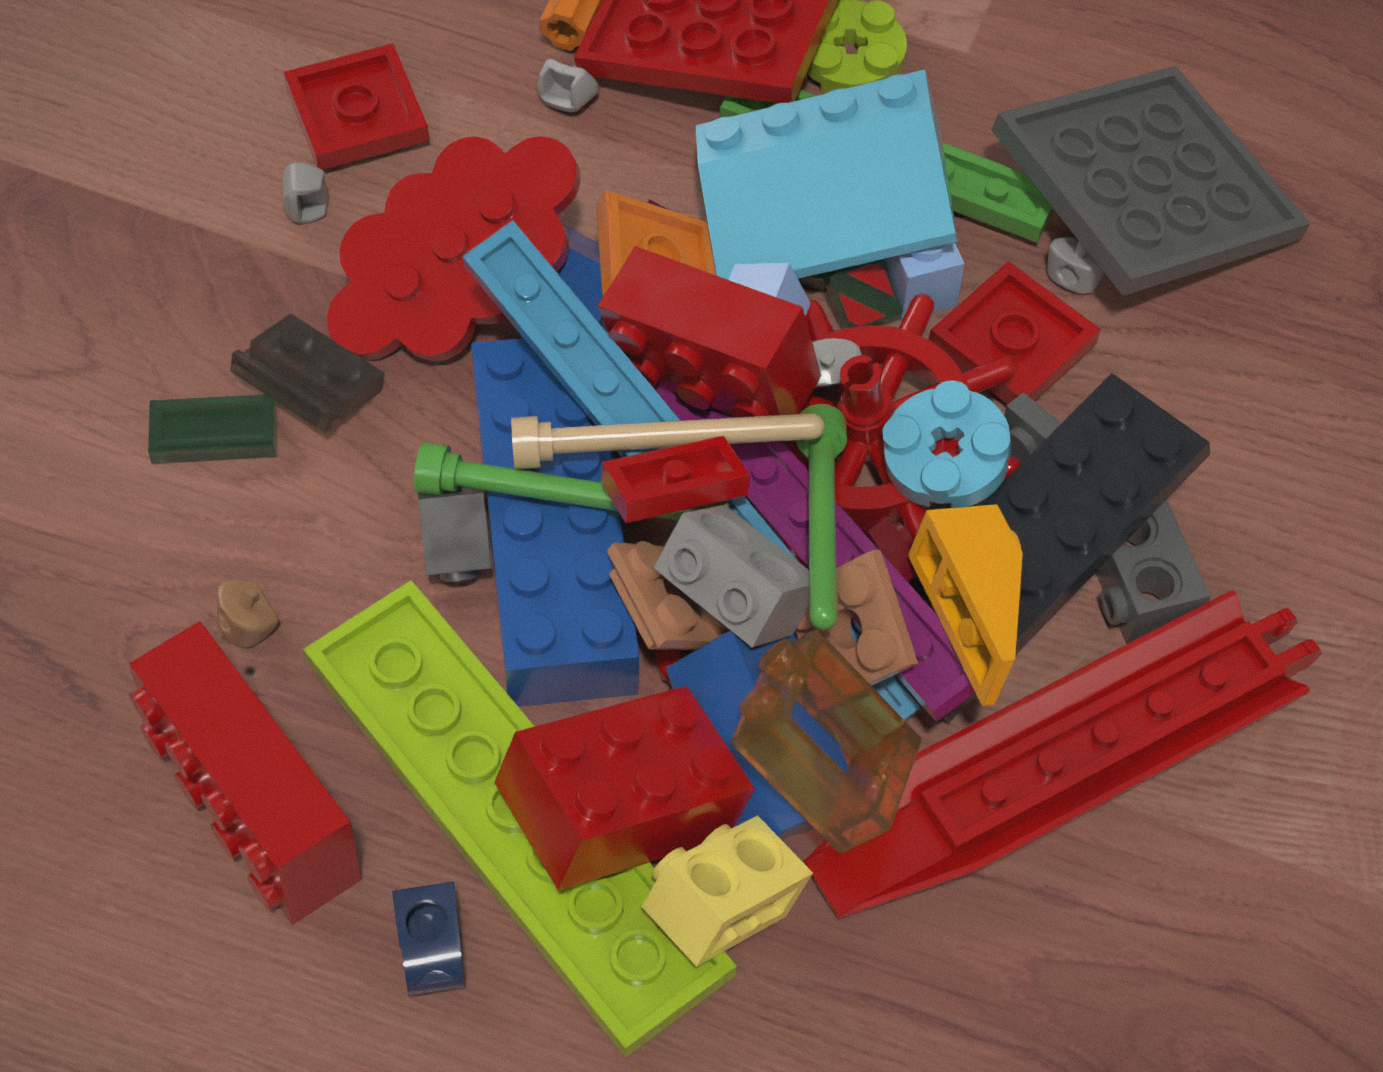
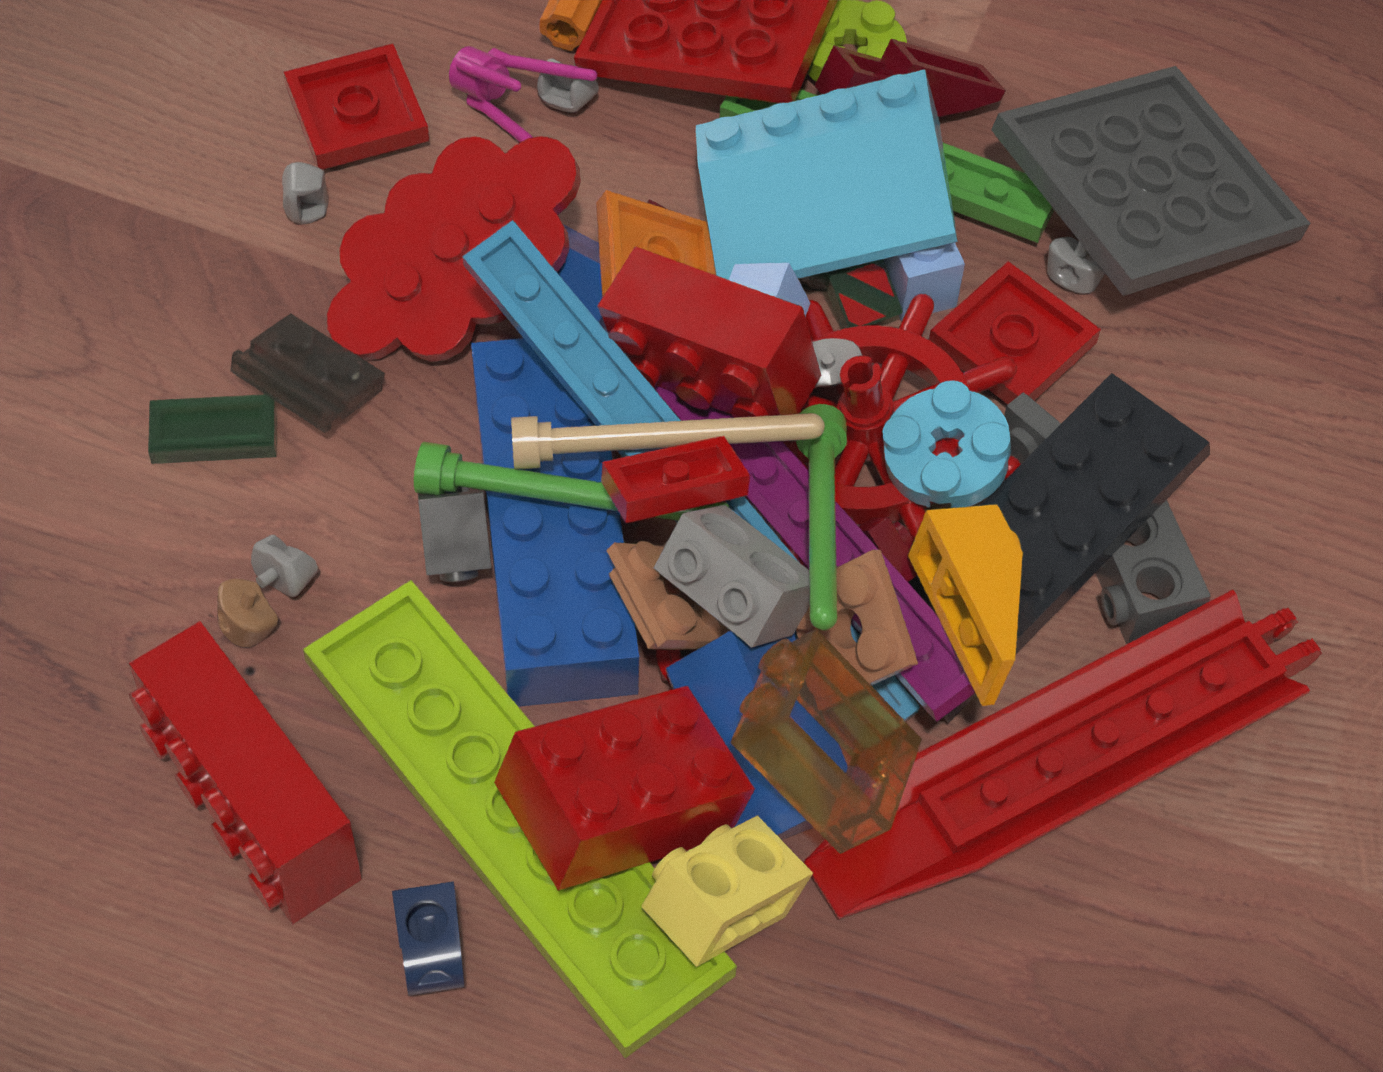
none -> light grey piece [251,535,318,597]
none -> dark pink plant [449,46,597,142]
none -> dark red slope [815,39,1006,117]

